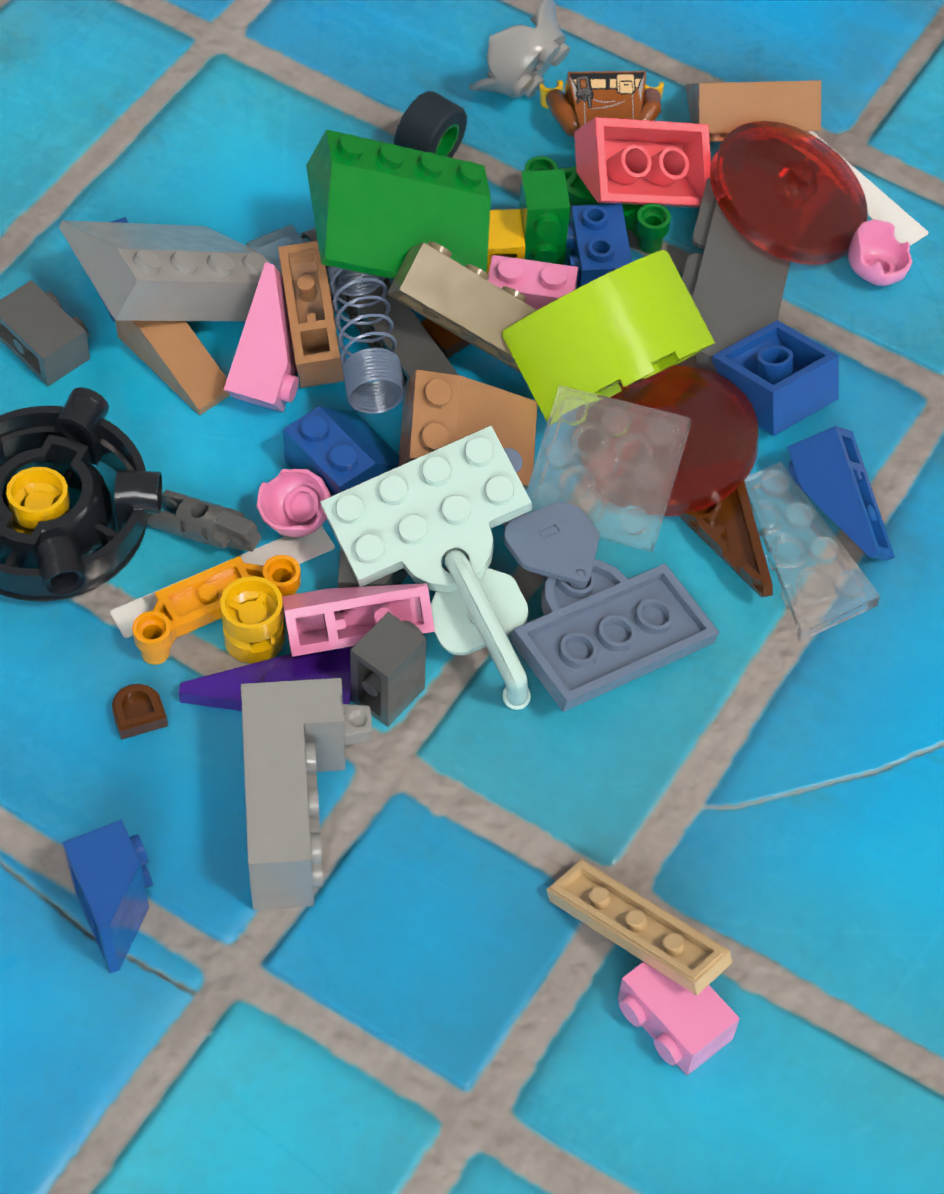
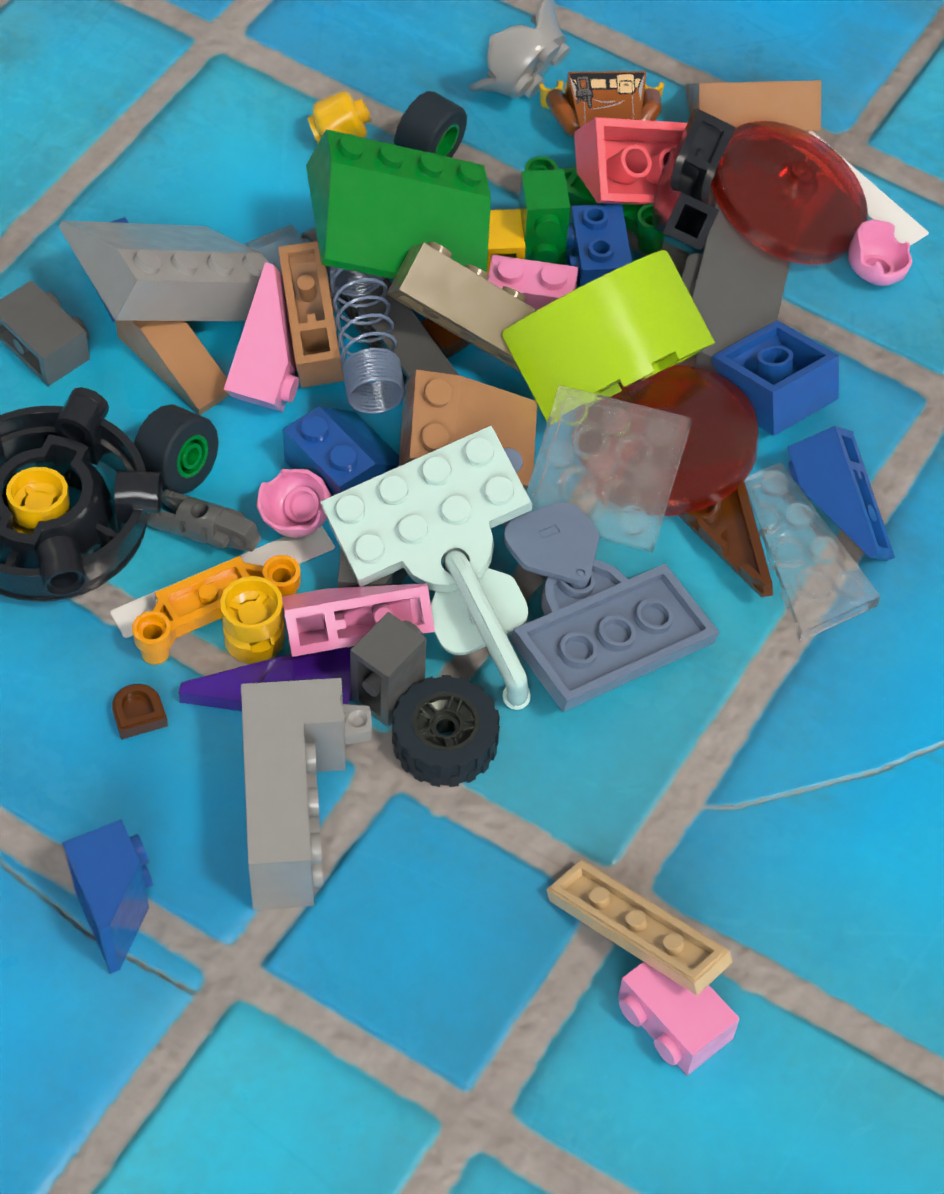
none -> black wheel [134,404,219,494]
none -> yellow head [308,90,372,143]
none -> black wheel [392,675,500,787]
none -> black arch [652,109,735,250]

